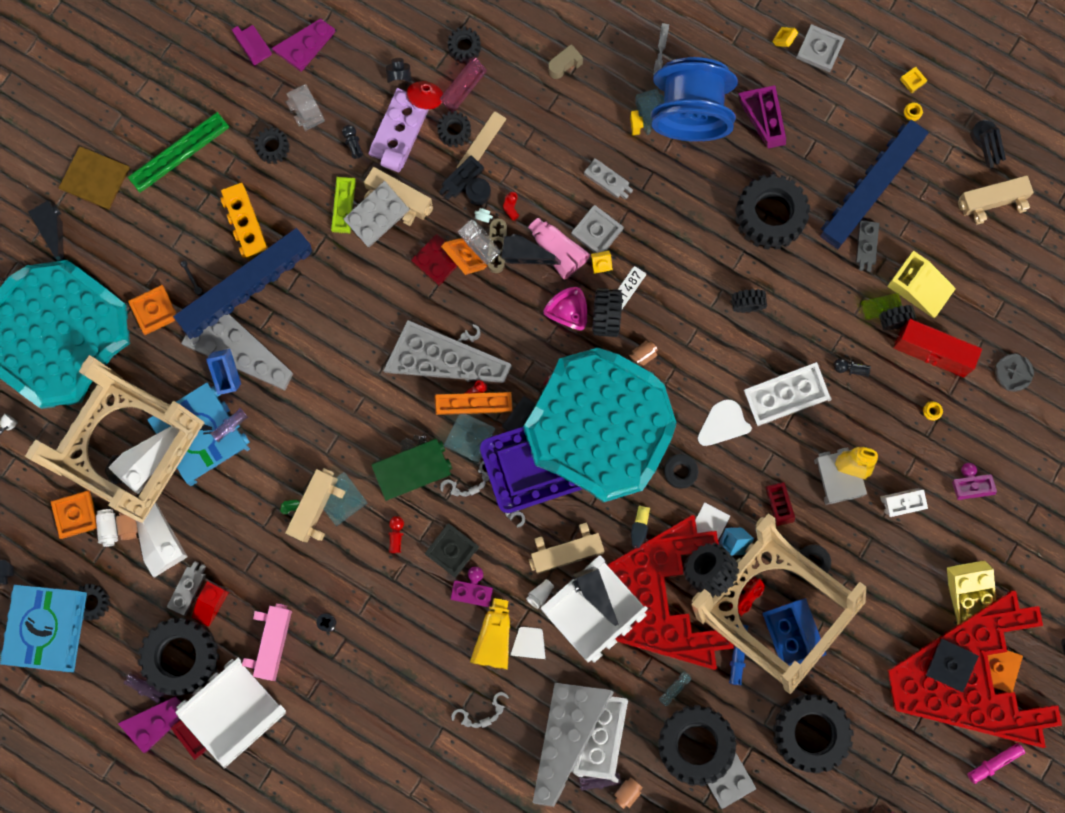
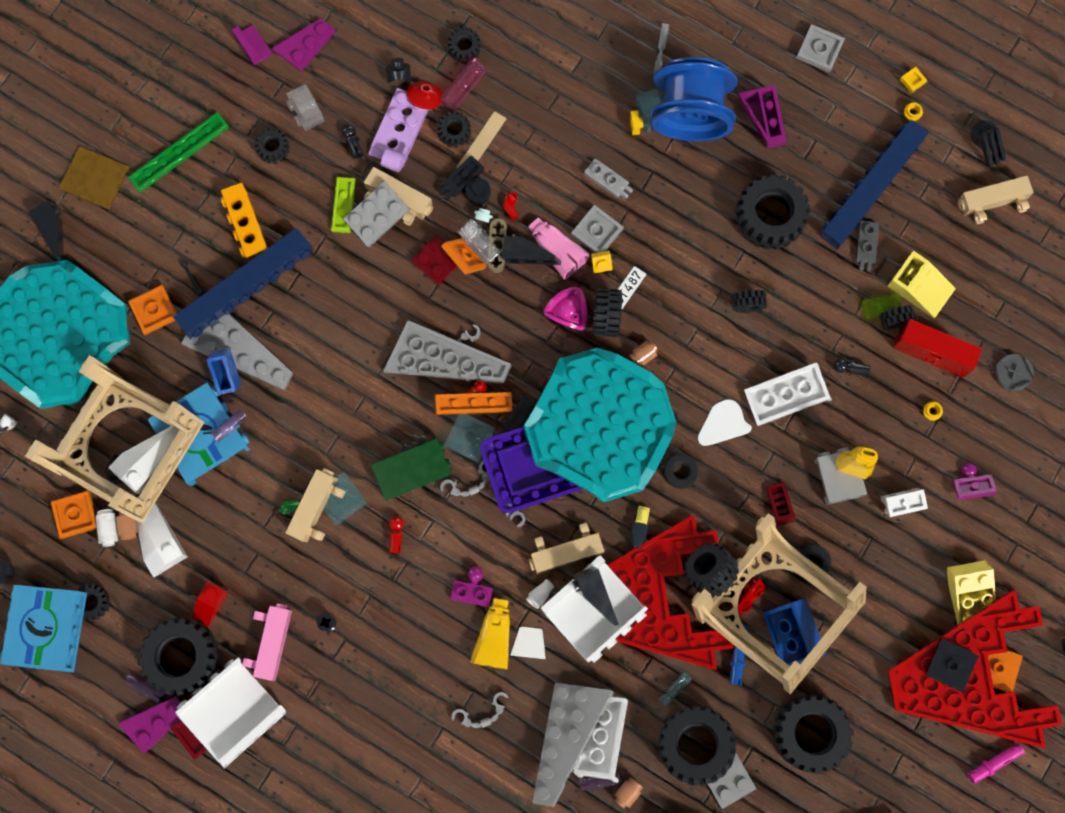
light grey hinge [167,561,206,616] -> none
pearl dark grey plate [425,523,479,578] -> none
dark tan leg [548,44,583,79] -> none
white sticker [696,503,730,539] -> none
dark azure panel [719,528,754,556] -> none
yellow plate [772,27,798,47] -> none

